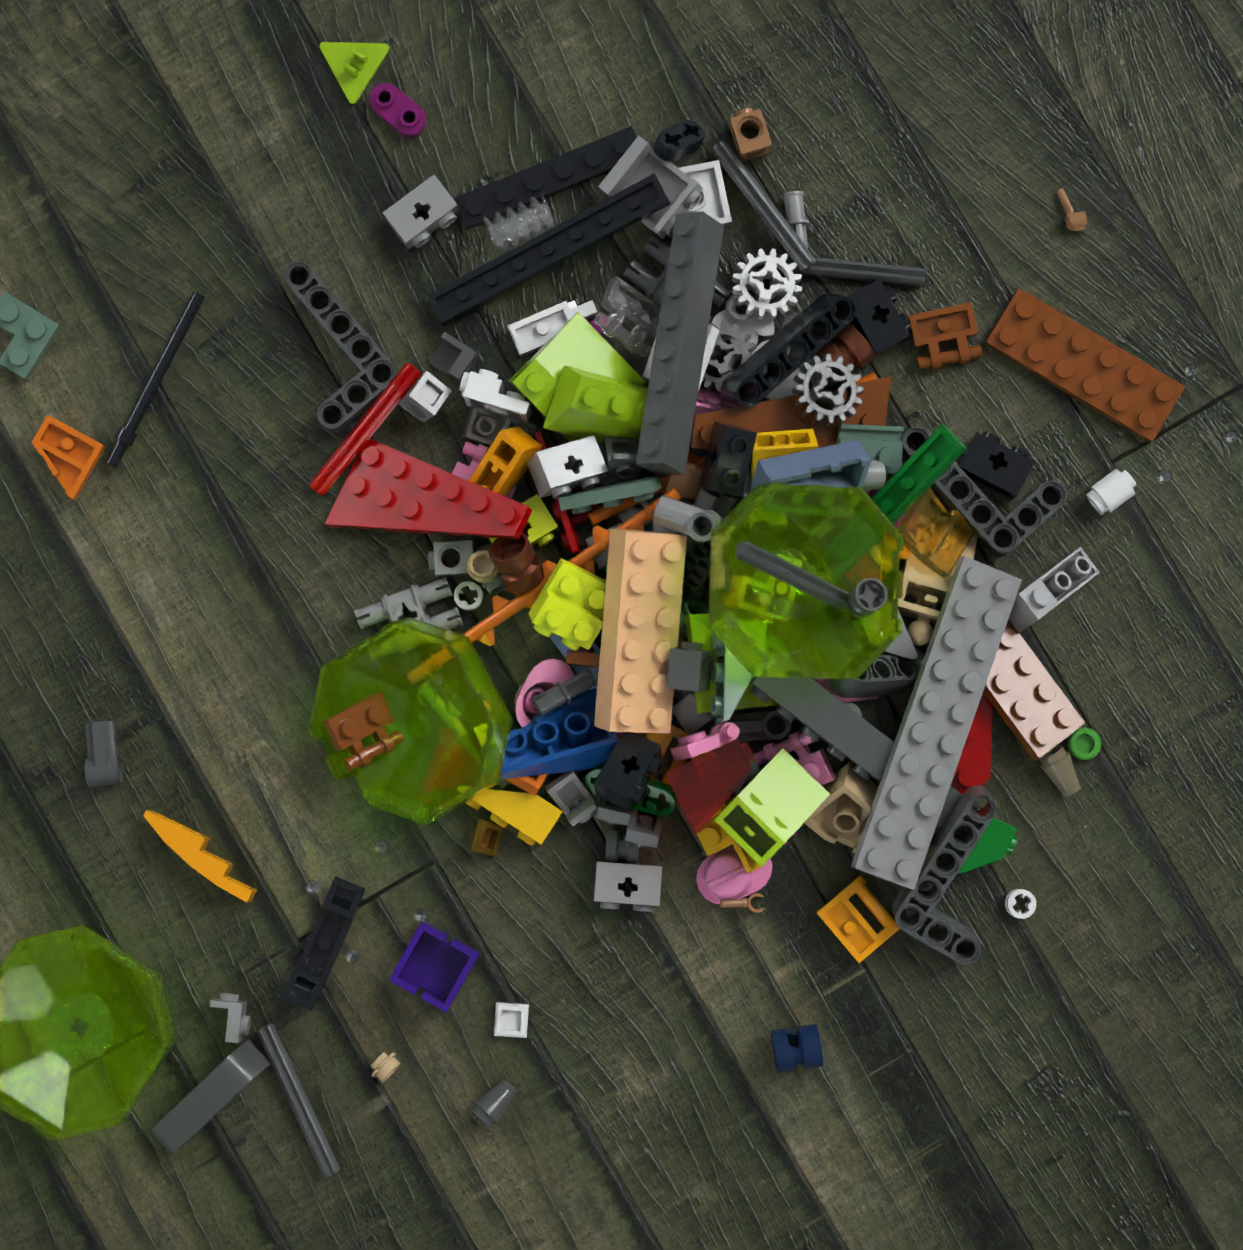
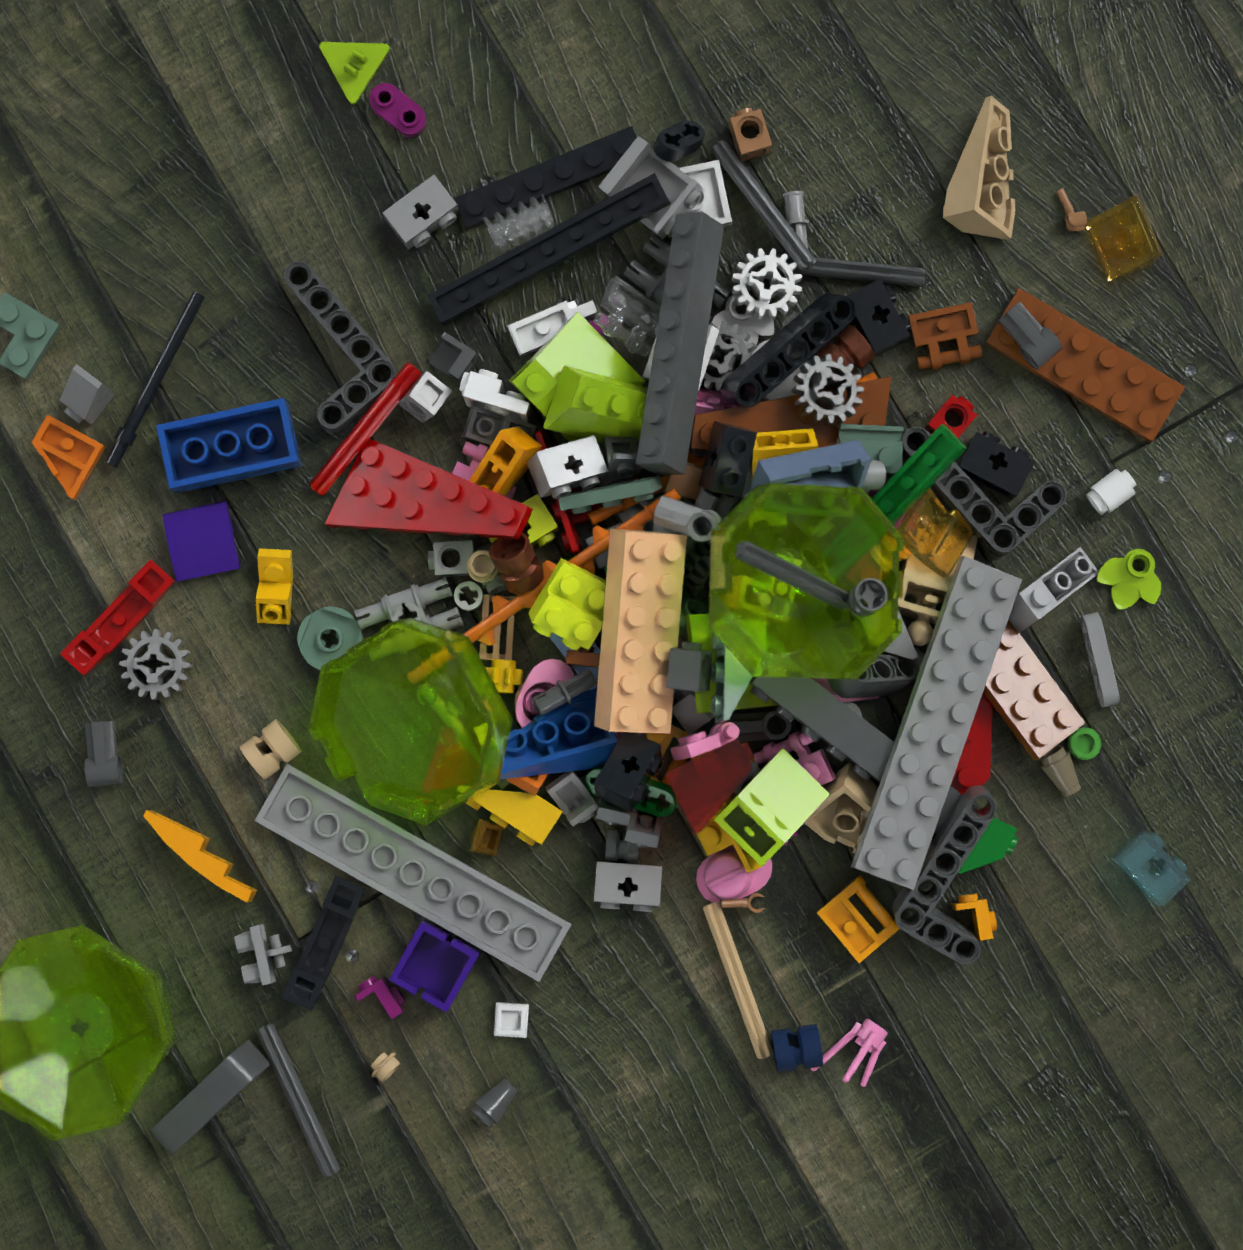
light grey bracket [209,993,251,1043] -> none
dark orange plate [323,692,404,771] -> none
white bush [1005,889,1036,919] -> none
none -> light grey slope [60,364,115,425]
none -> red slope [60,559,175,677]
none -> light grey gear [119,629,192,700]
none -> blue brick [156,398,302,494]
none -> dark purple slope [162,501,241,582]
none -> light grey hips [234,924,292,986]
none -> tan wheel [240,719,302,780]
none -> yellow slope [255,548,293,625]
none -> light grey plate [255,764,572,982]
none -> sand green plate [297,606,364,672]
none -> magenta bracket [354,976,406,1019]
none -> light nougat tile [479,594,516,660]
none -> yellow gear [483,659,523,694]
none -> tan axle [703,902,774,1059]
none -> bright pink plant [811,1018,888,1087]
none -> red brick [924,394,977,438]
none -> tan wedge [943,96,1015,240]
none -> light orange bracket [951,893,997,941]
none -> dark grey piece [998,302,1063,370]
none -> light grey beam [1080,612,1120,708]
none -> clear yellow slope [1086,195,1163,281]
none -> lime plate [1096,549,1161,610]
none -> clear light blue brick [1111,831,1191,907]

